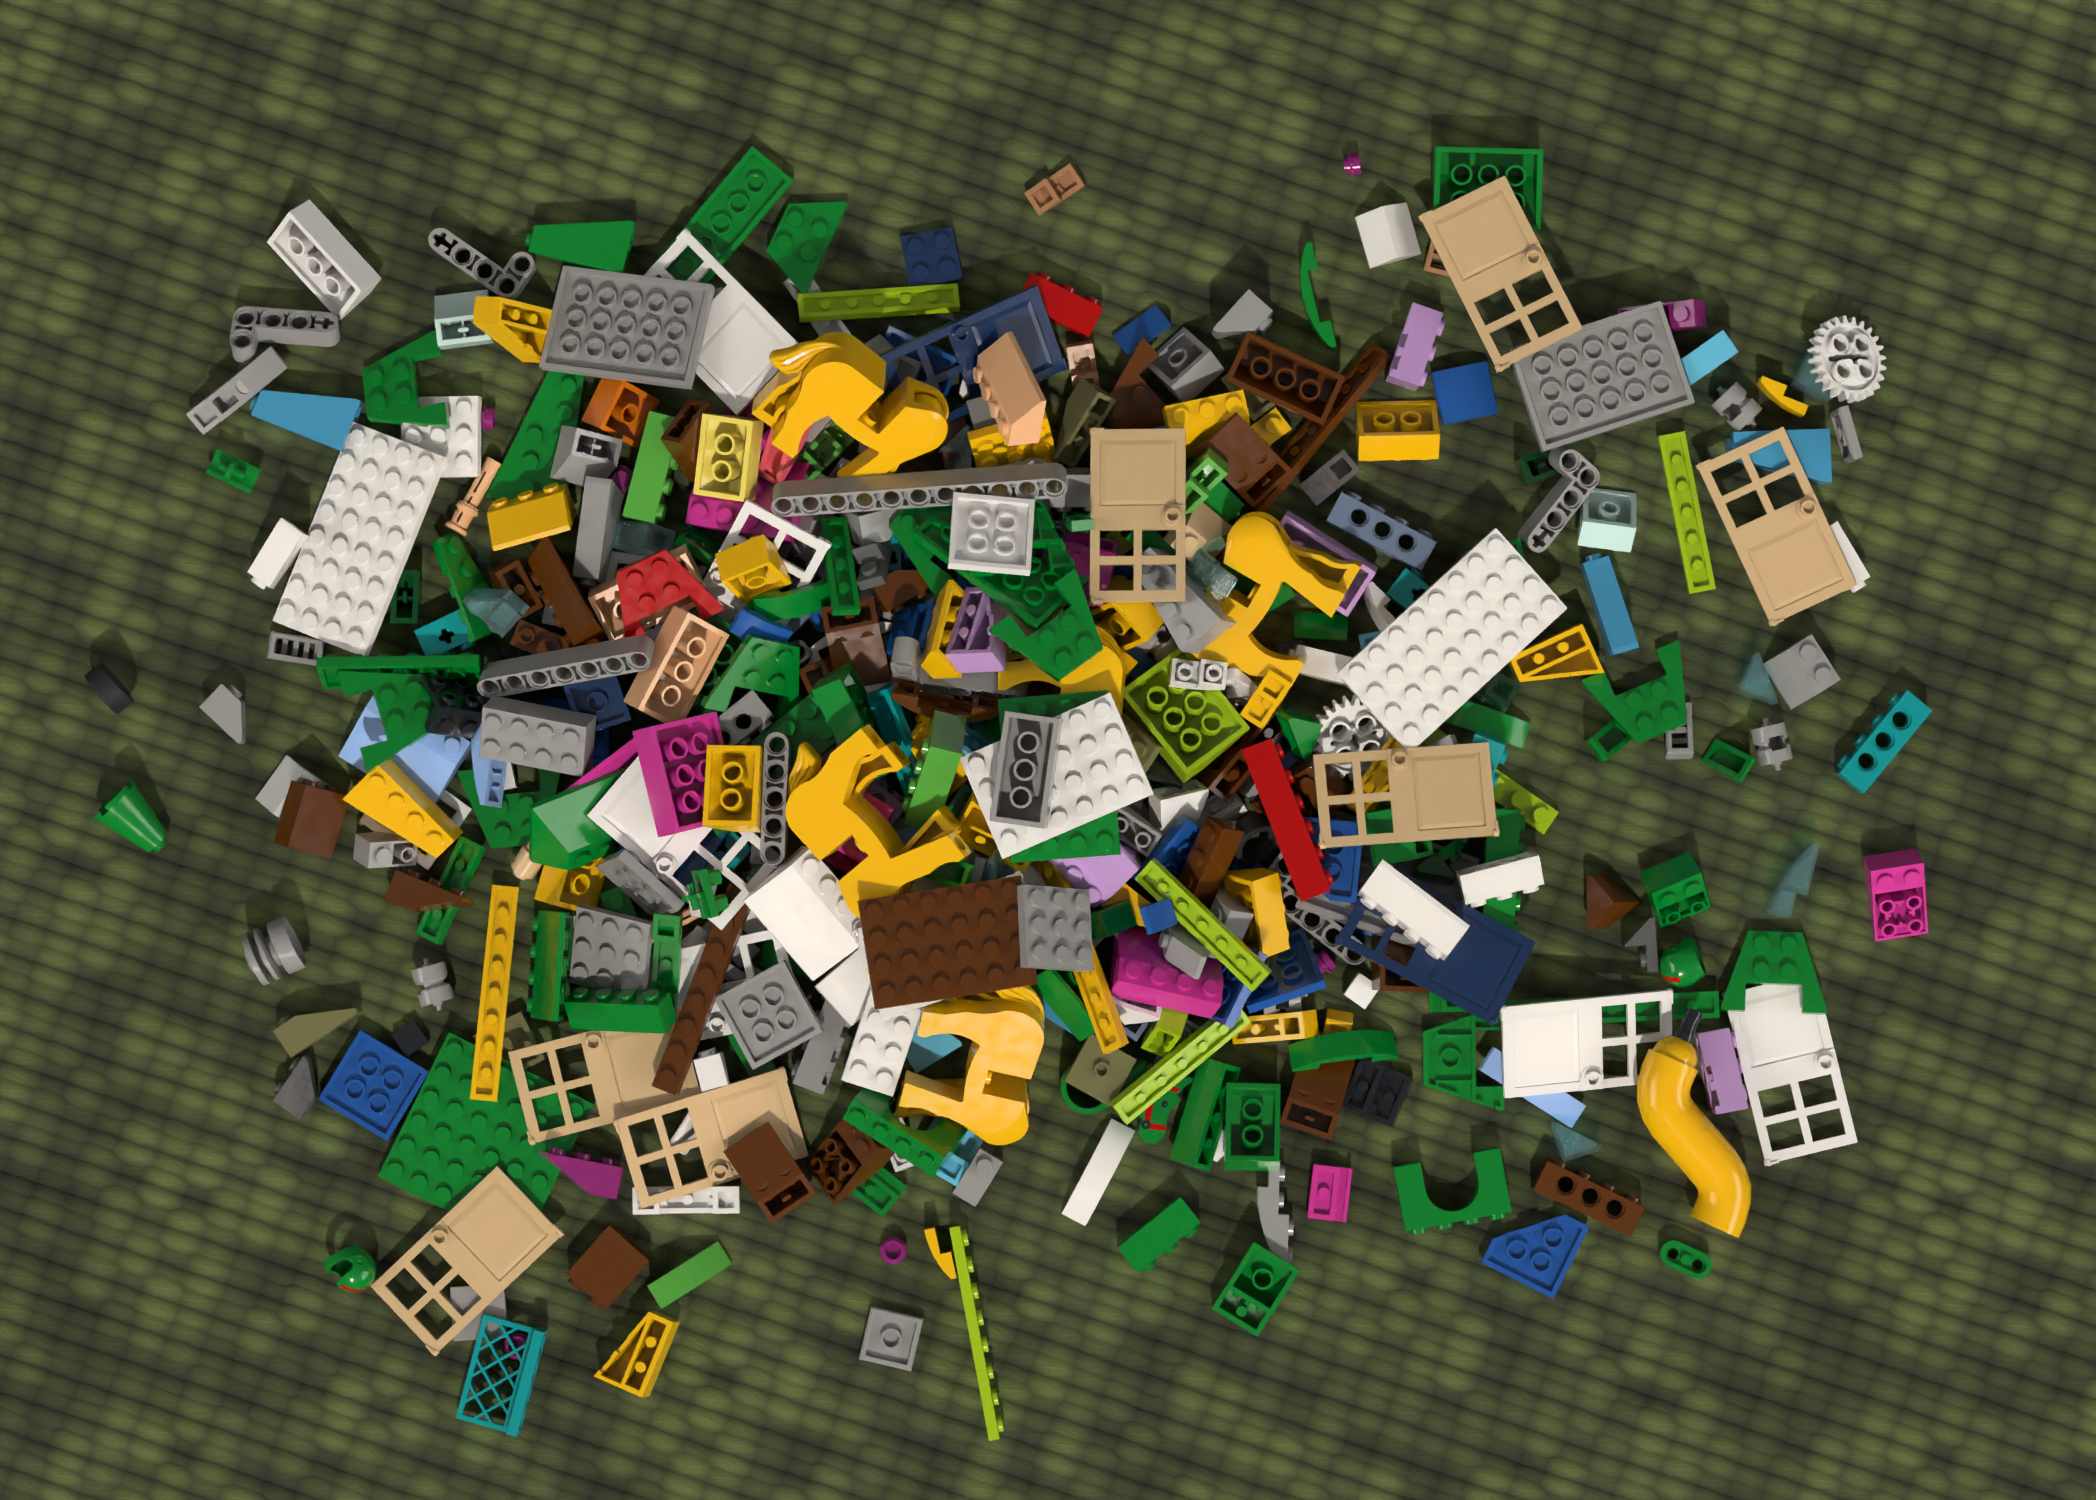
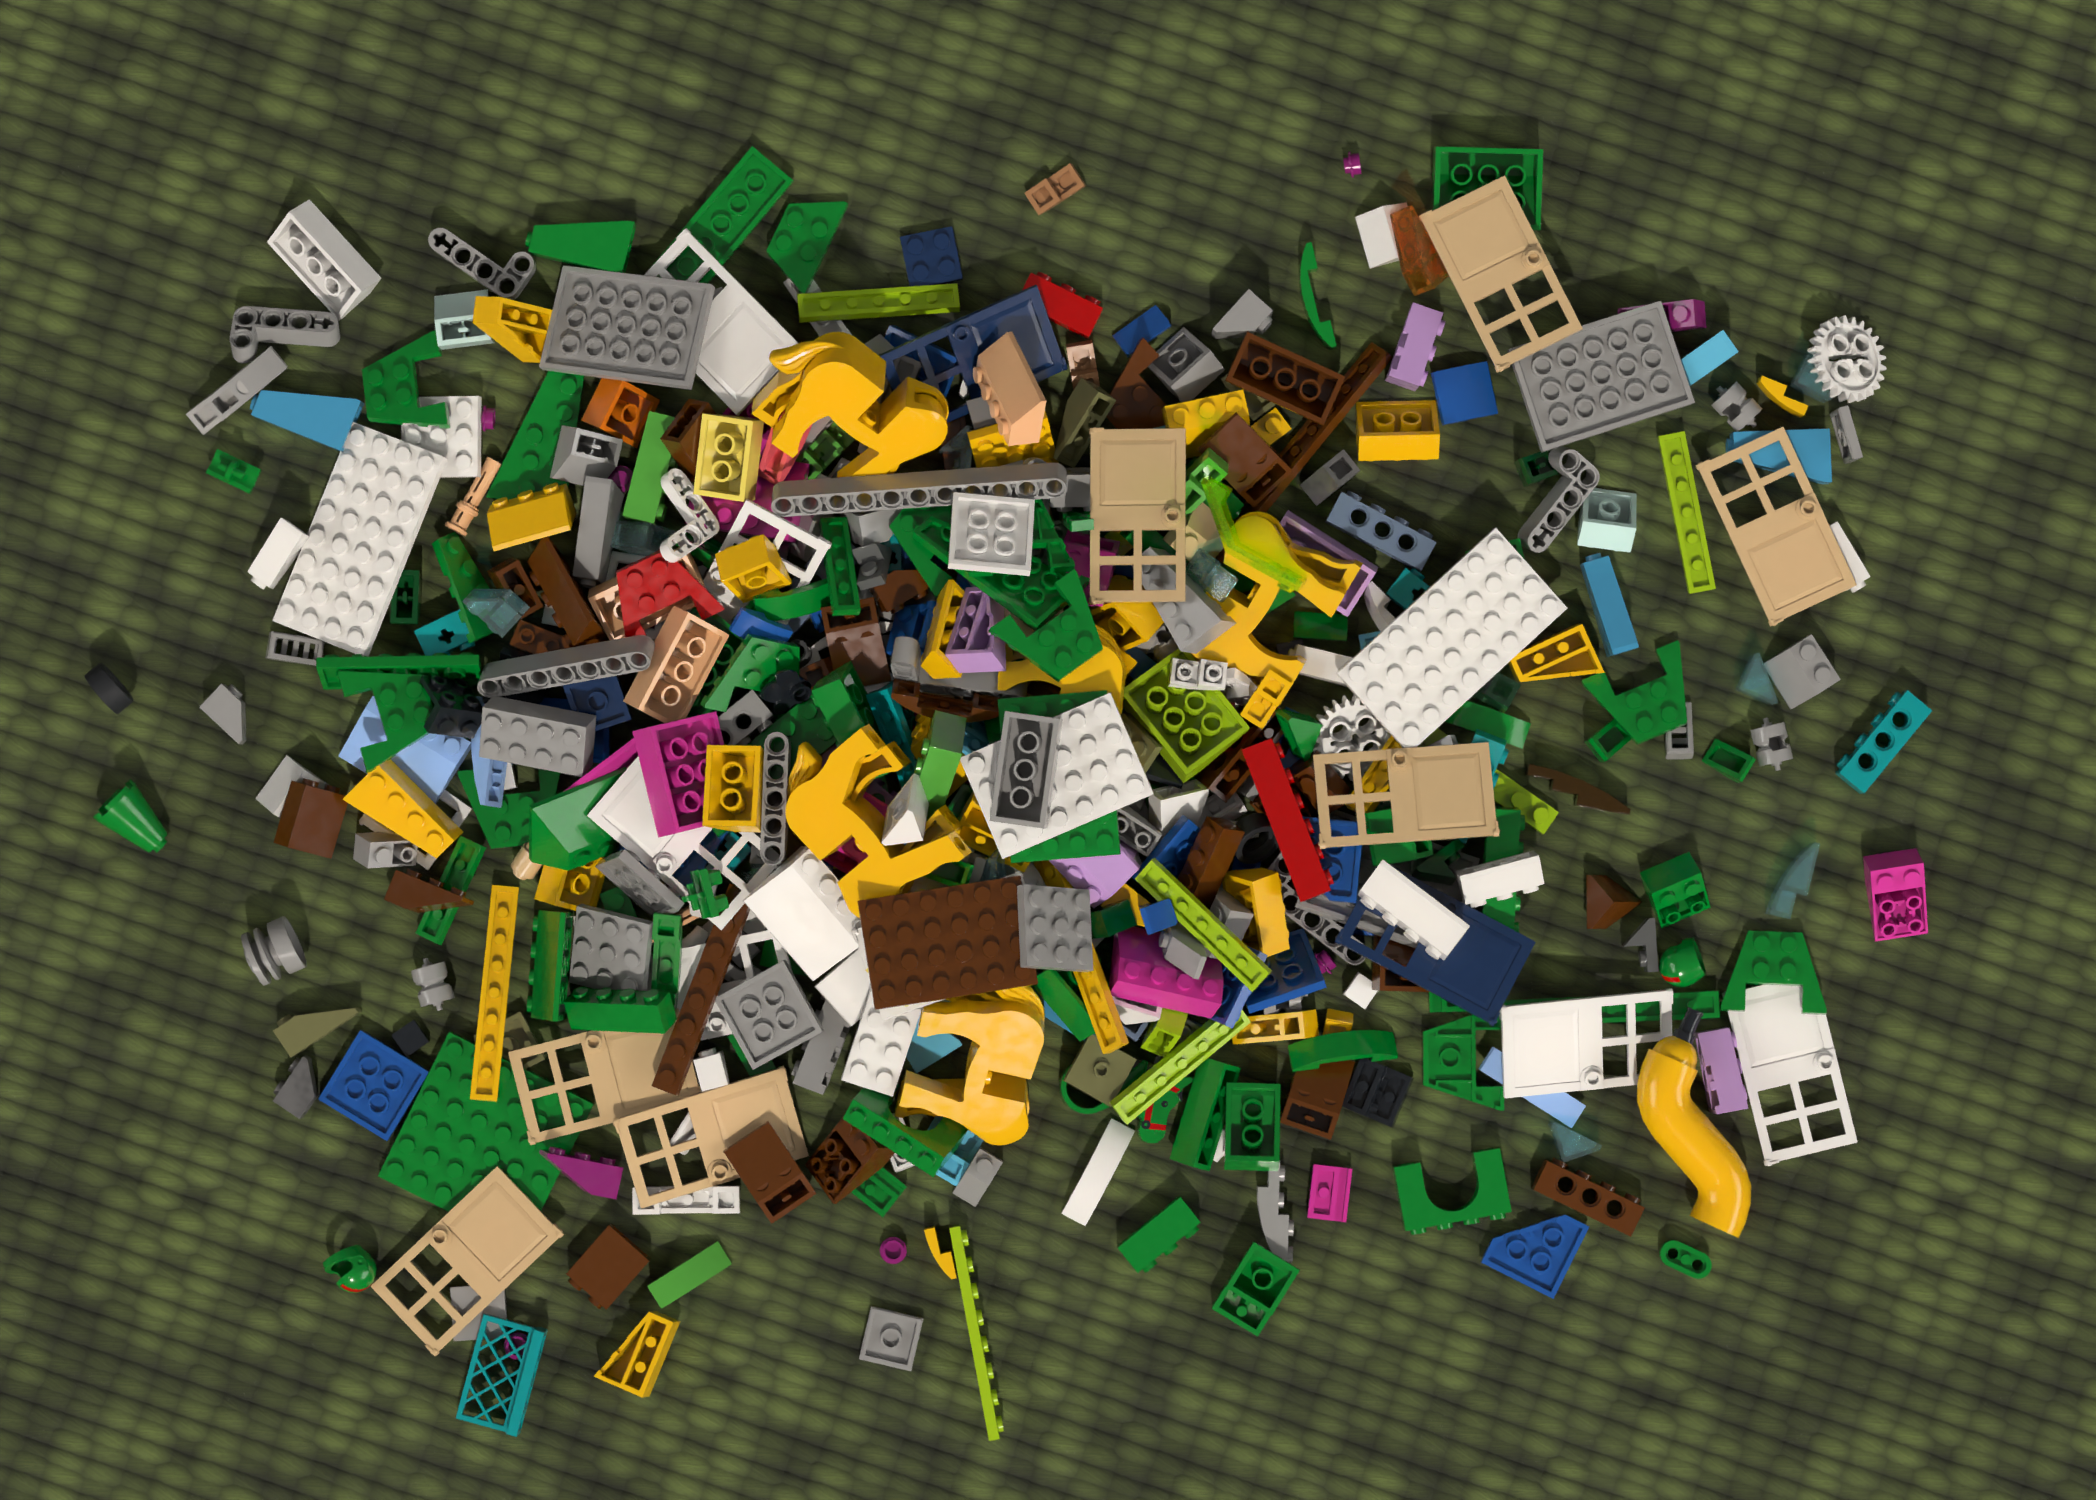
none -> white beam [660,468,719,563]
none -> black plate [760,669,812,715]
none -> white slope [881,773,929,846]
none -> clear neon green windscreen [1201,476,1307,593]
none -> clear orange slope [1390,205,1449,296]
none -> dark brown slope [1525,764,1631,815]

